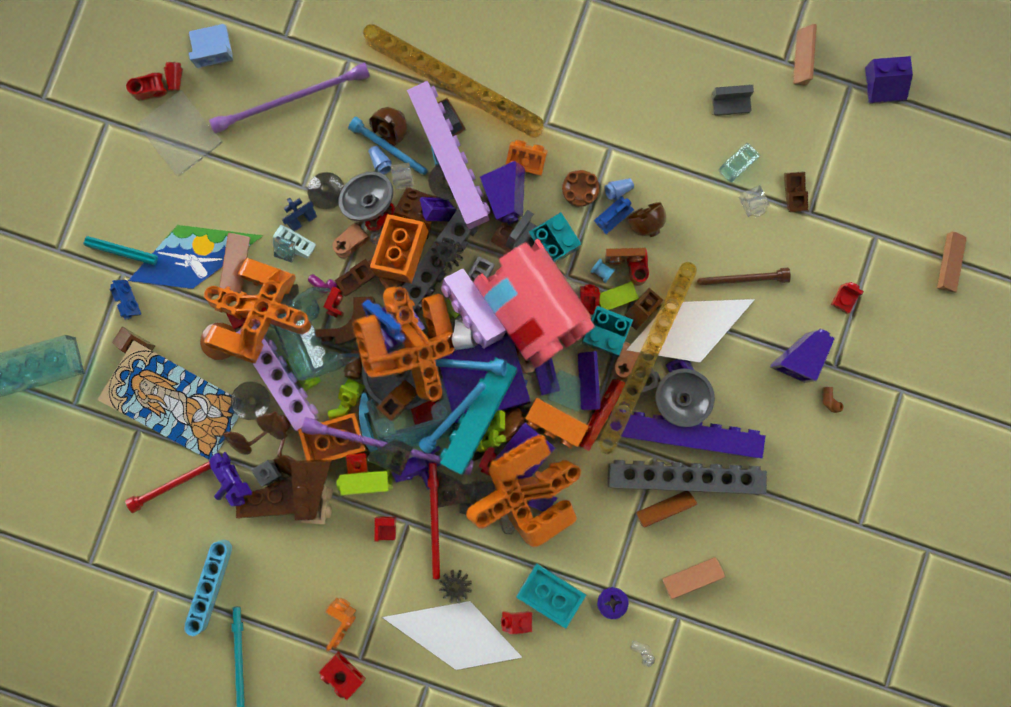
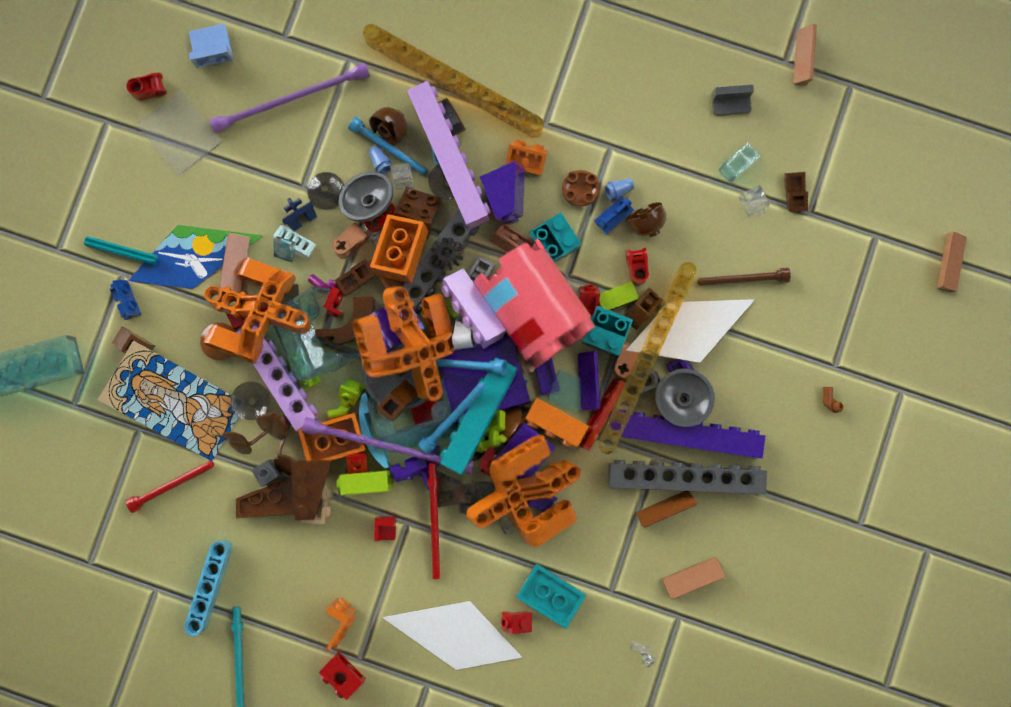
red cone [163,62,183,91] -> none
dark purple piece [209,452,252,506] -> none
dark orange cone [343,350,362,380] -> none
blue hinge [362,300,405,342] -> none
clear smoke wing [367,439,414,476] -> none
dark purple slope [420,197,457,221] -> none
clear smoke gear [439,569,472,603] -> none
dark grey panel [505,210,537,250] -> none
medium azure bush [590,258,615,283] -> none
dark purple gear [597,587,629,619] -> none
dark orange plate [605,248,646,266] -> none
dark purple slope [770,329,835,383] -> none
red bracket [831,282,864,314] -> none
dark purple slope [865,56,913,103] -> none

